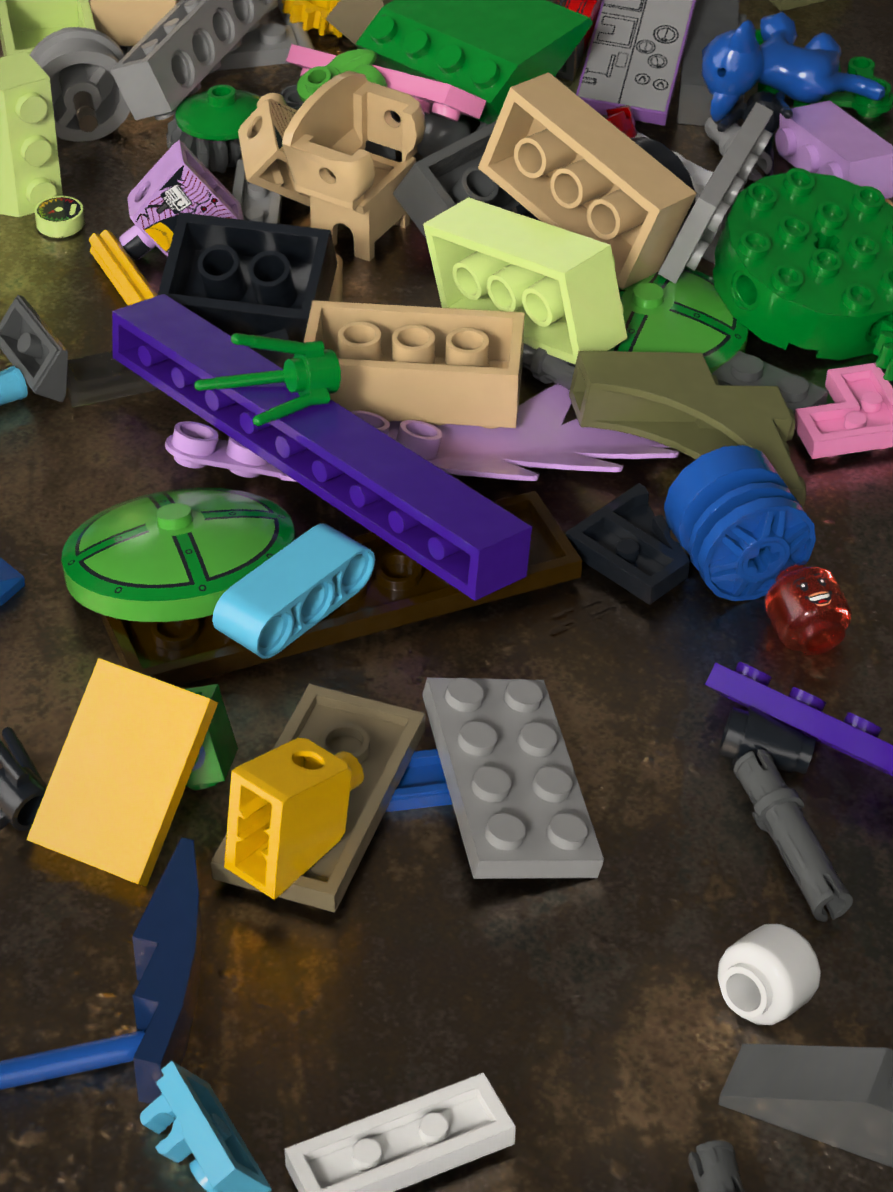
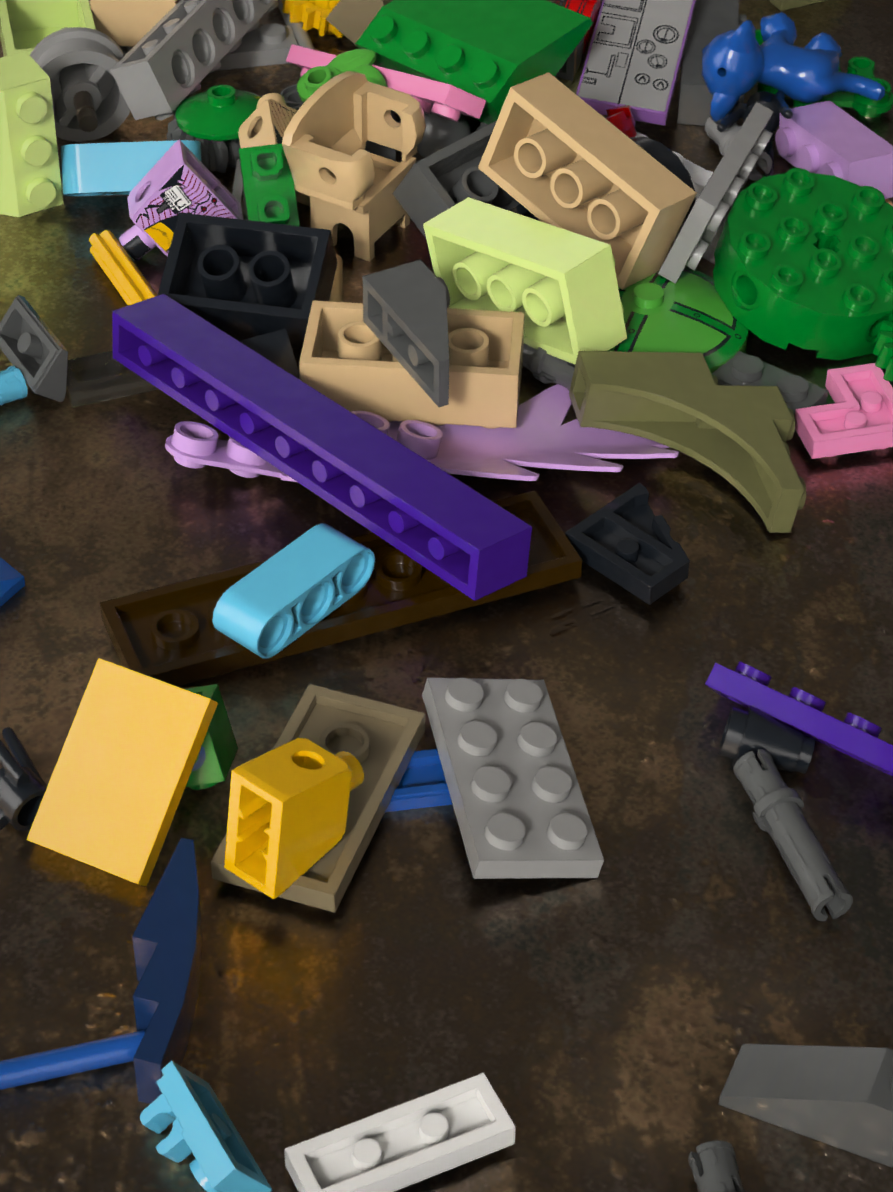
tile [35,196,85,238] -> none
bright green dish [61,488,296,622] -> none
green plant [194,333,341,426] -> none
blue wheel [664,445,816,601] -> none
white head [717,924,821,1025] -> none
clear red head [765,565,852,655] -> none
none -> medium azure beam [60,140,202,196]
none -> green hips [238,143,300,226]
none -> dark grey slope [363,260,450,407]

